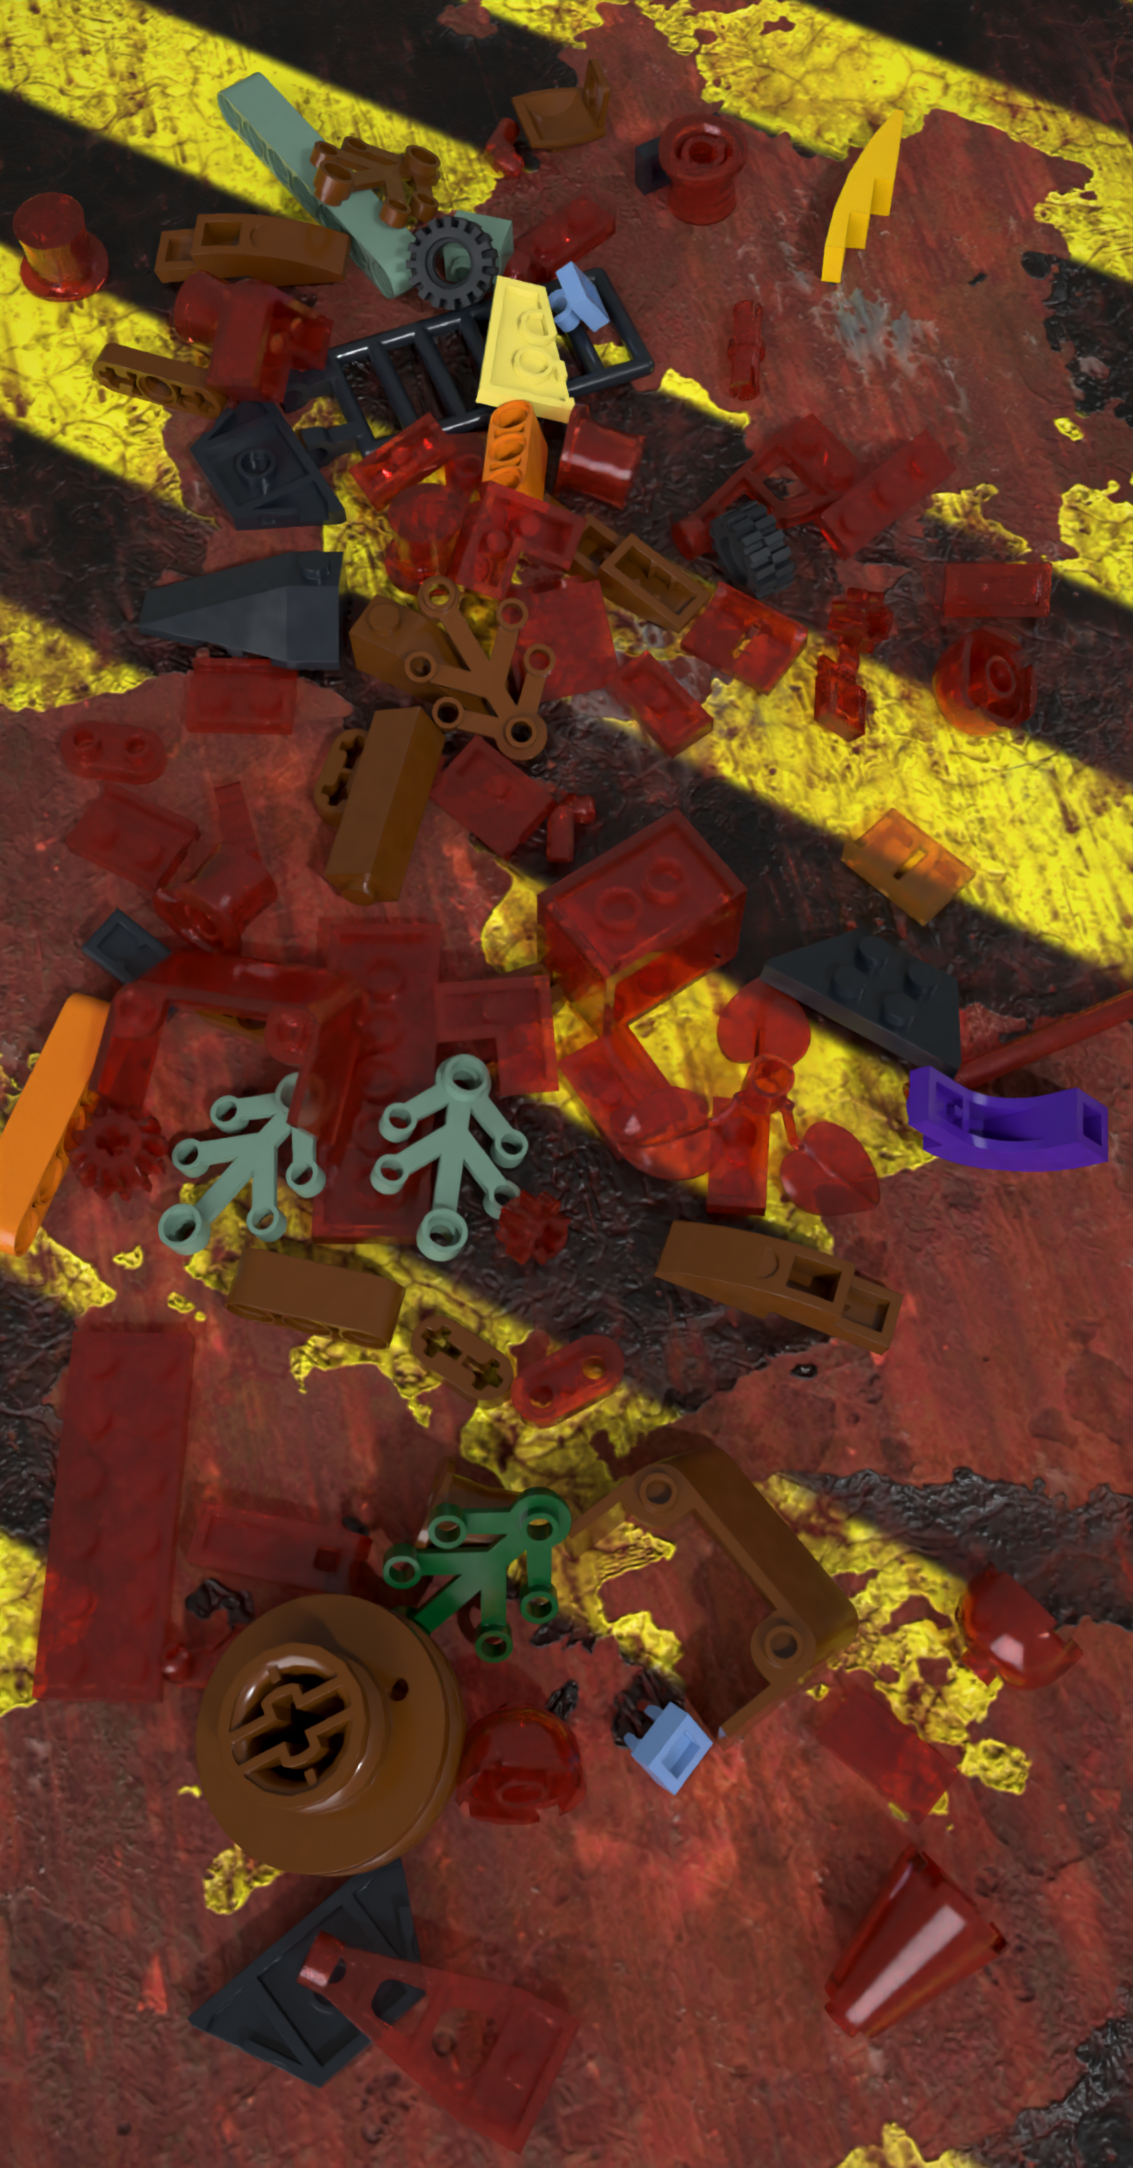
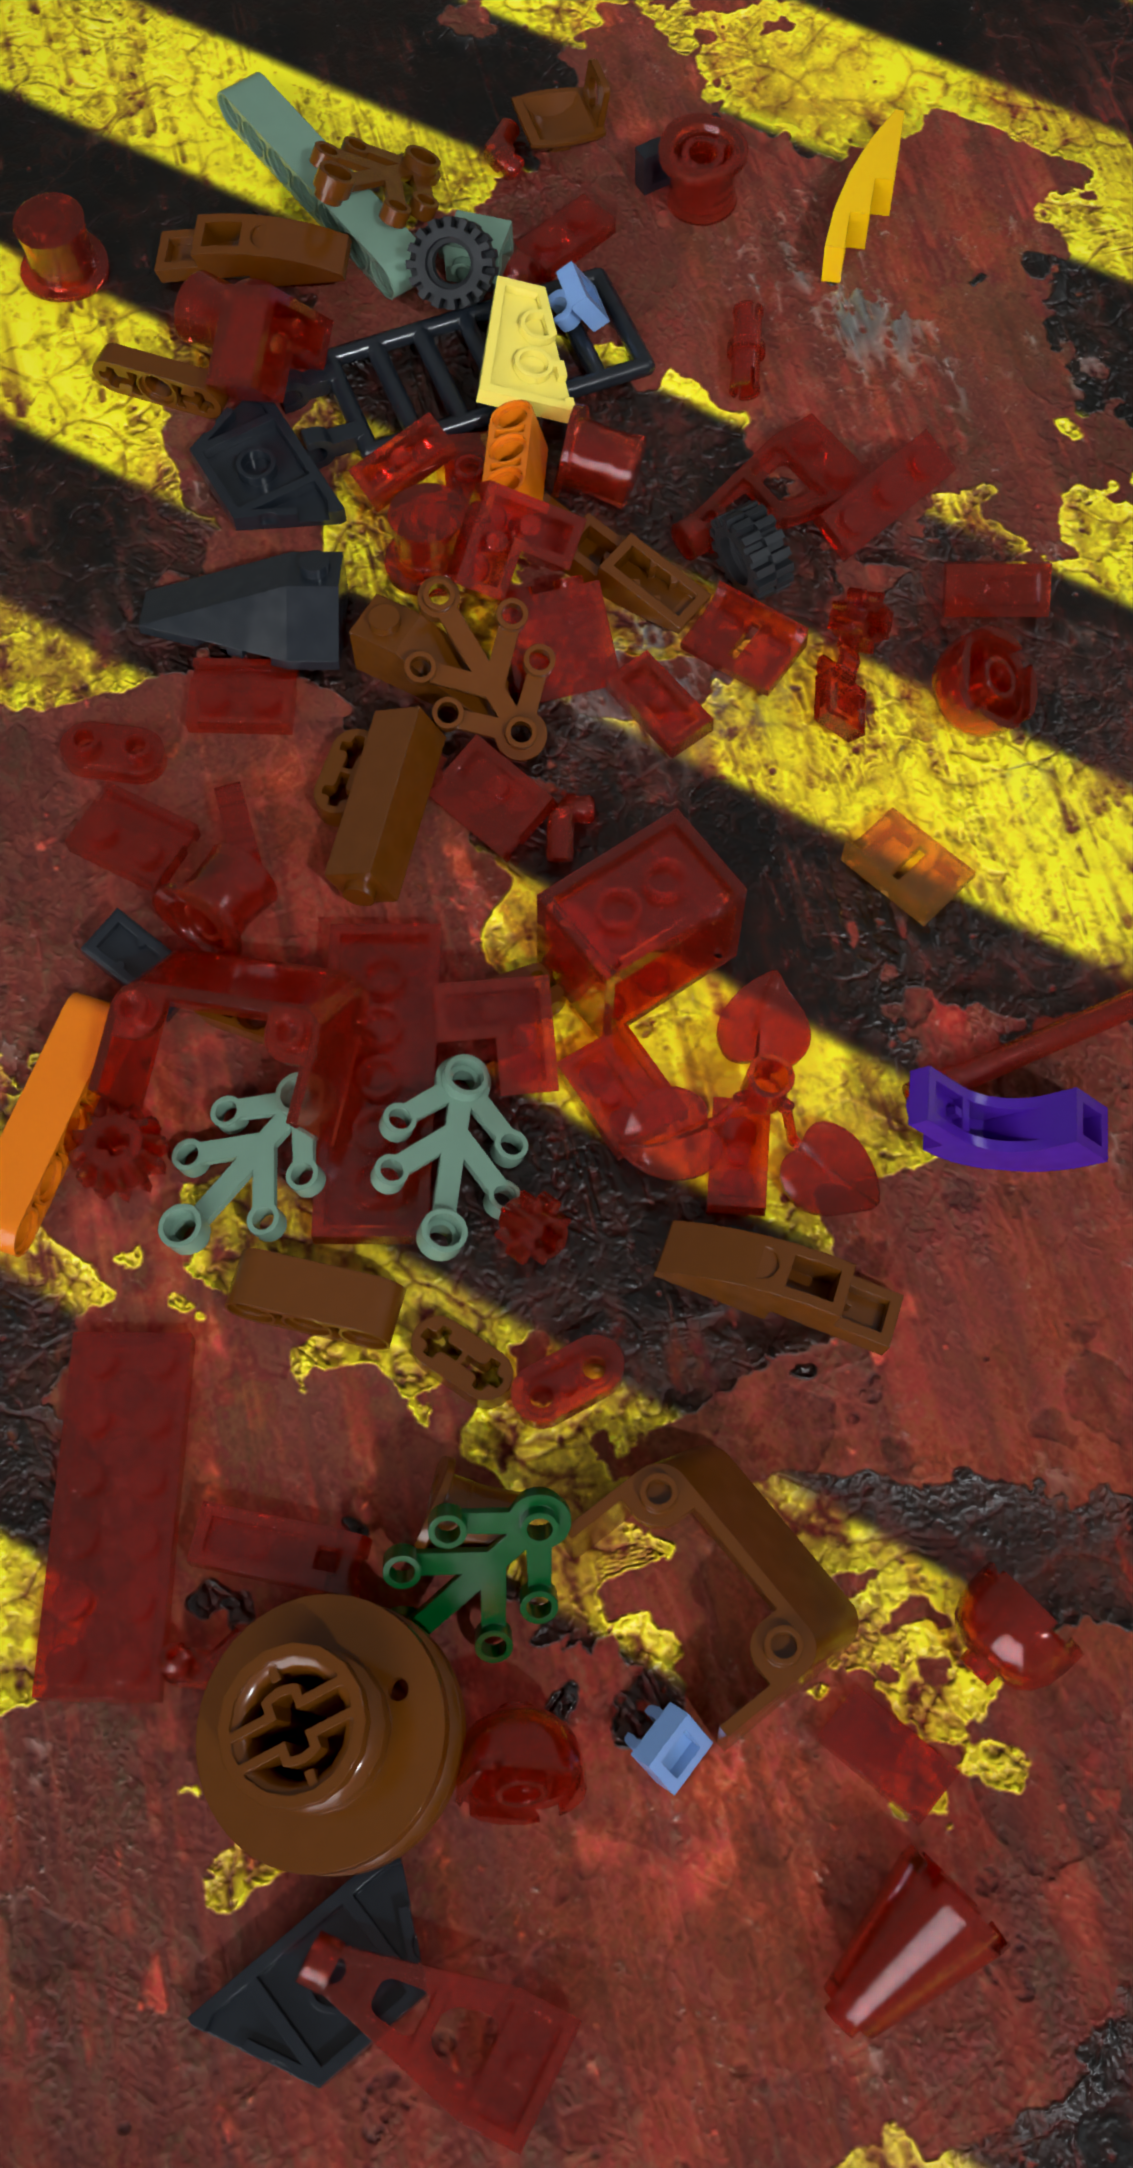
black wing [759,928,961,1080] -> none

